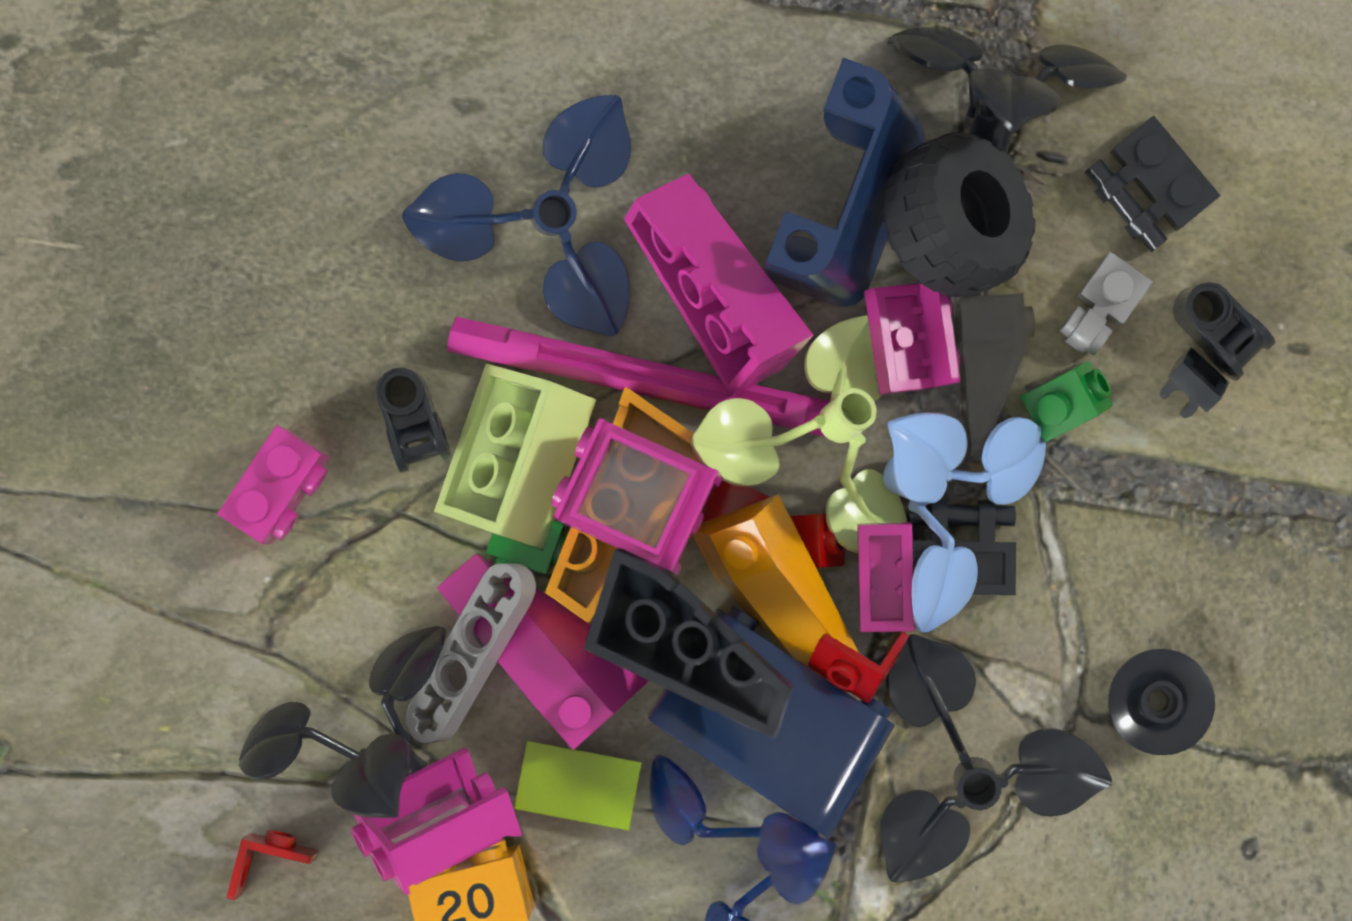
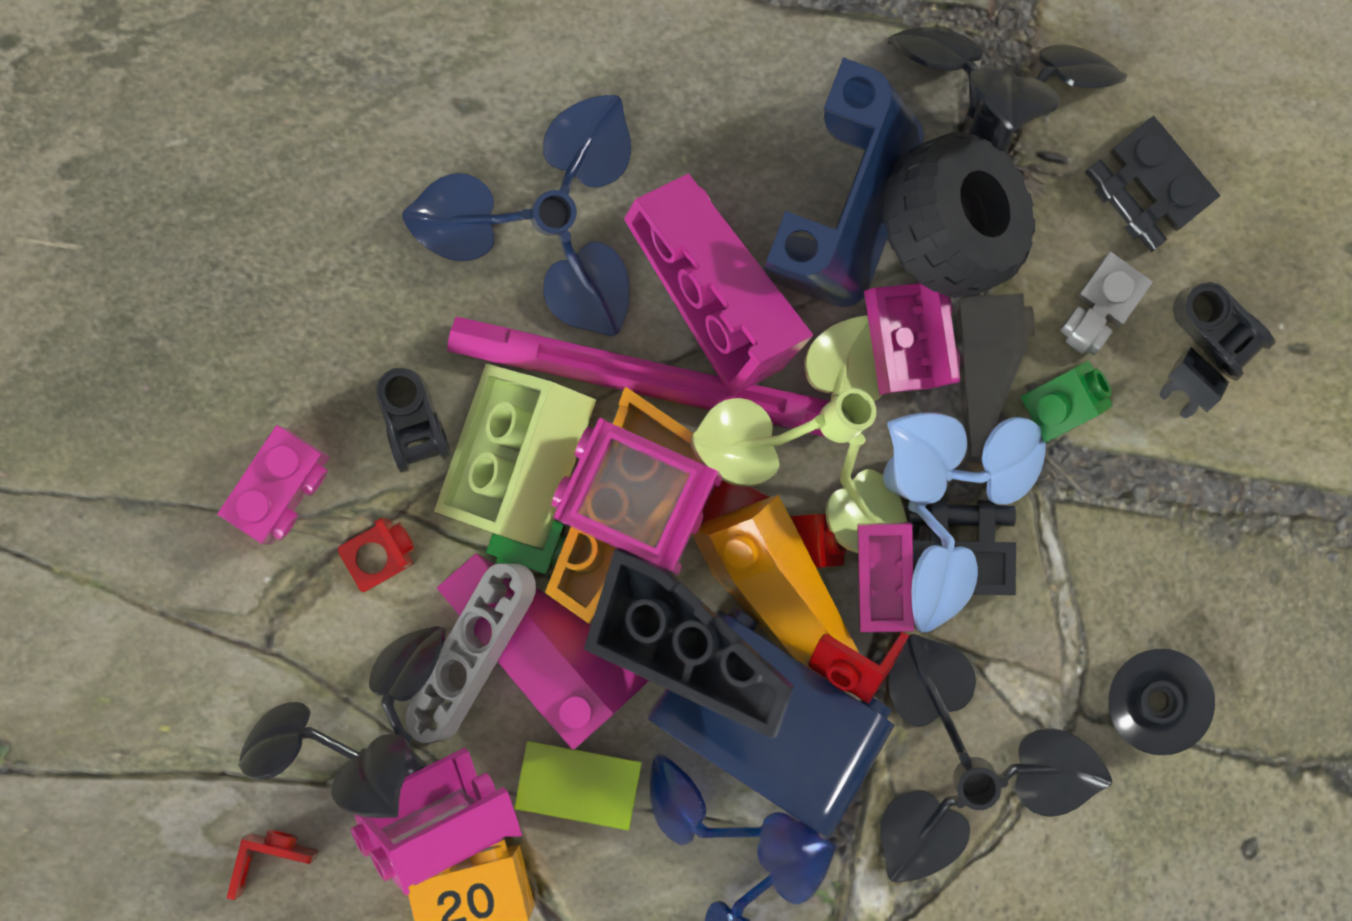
none -> red bracket [338,517,415,592]

